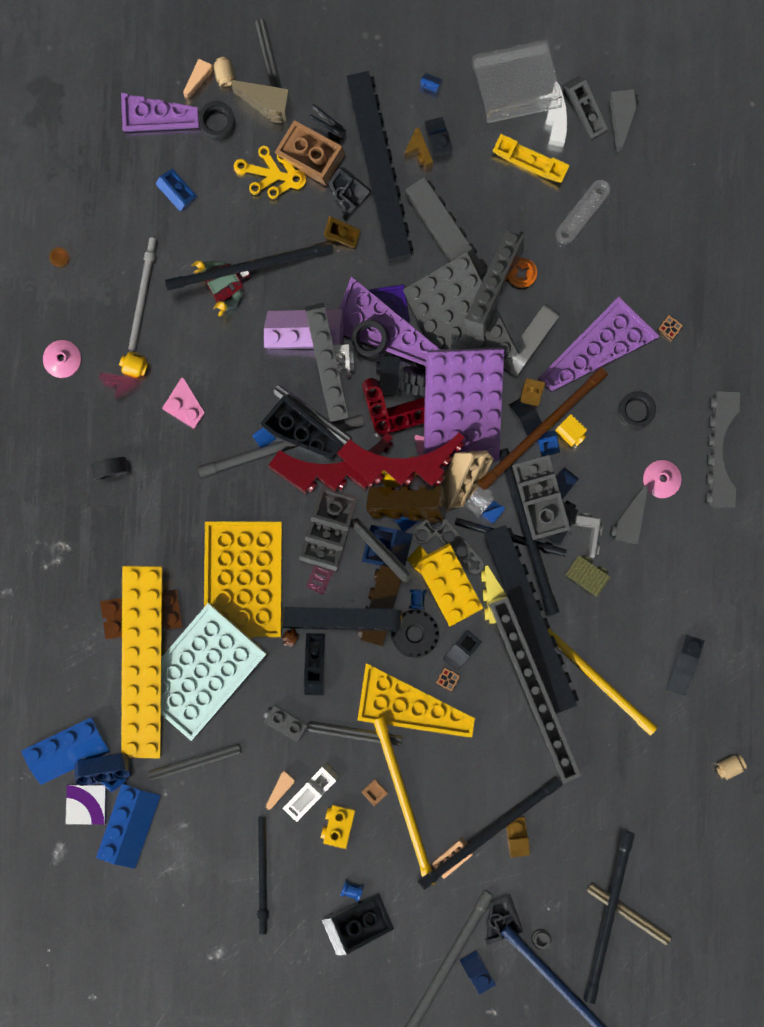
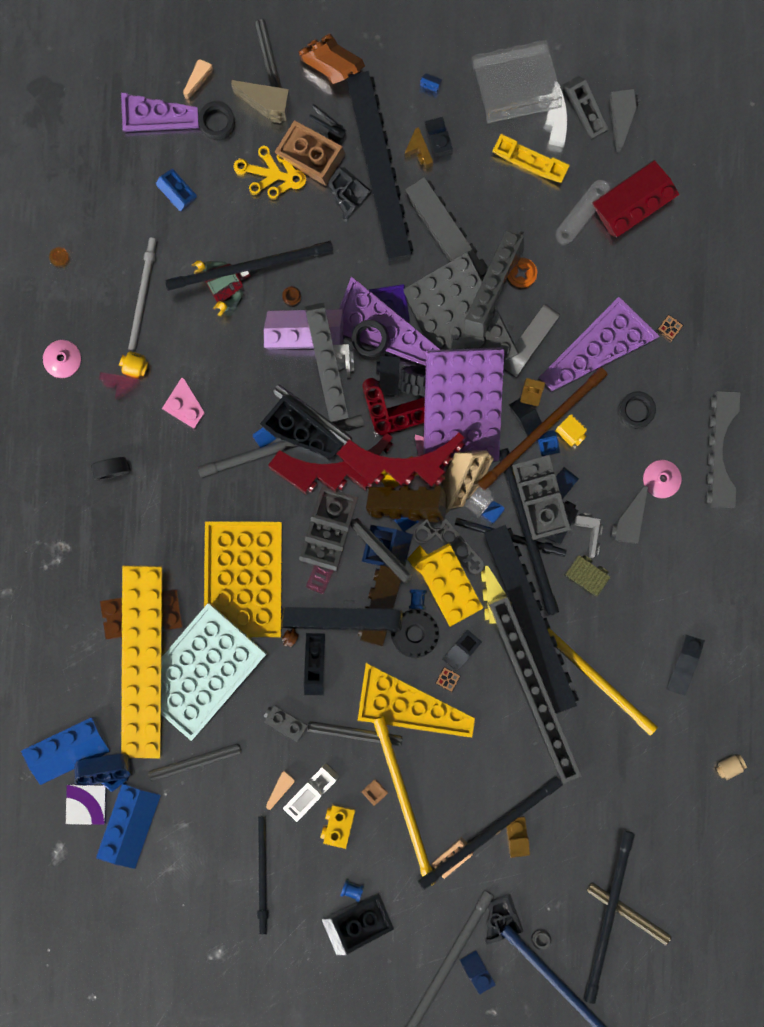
tan brick [213,57,235,87] -> none
pearl gold slope [324,217,361,248] -> none
none -> reddish brown plate [282,286,301,306]
none -> dark orange brick [298,33,365,84]
none -> dark red slope [591,160,680,237]

